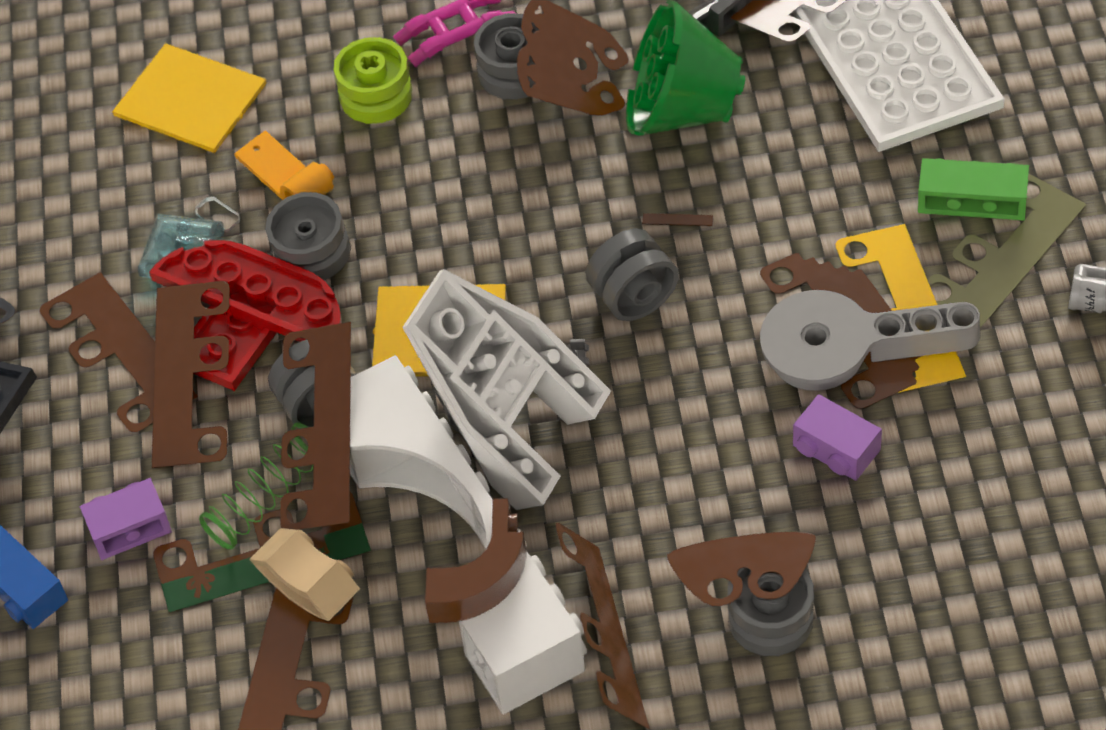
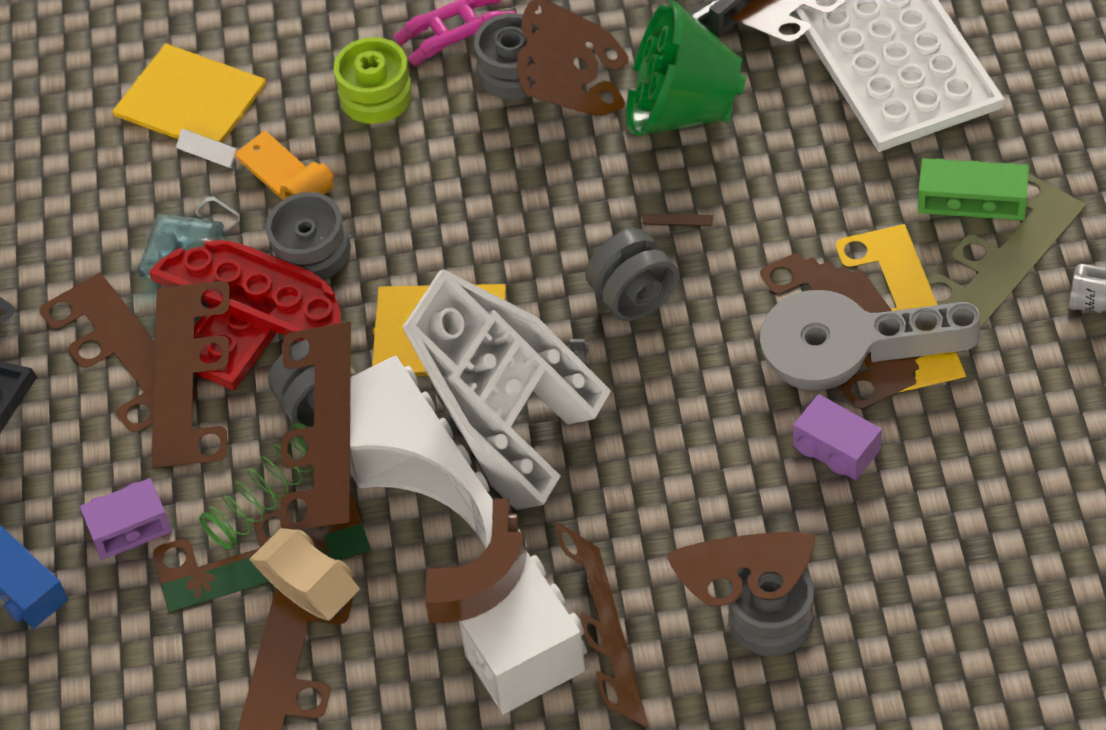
none -> white window [175,129,238,168]

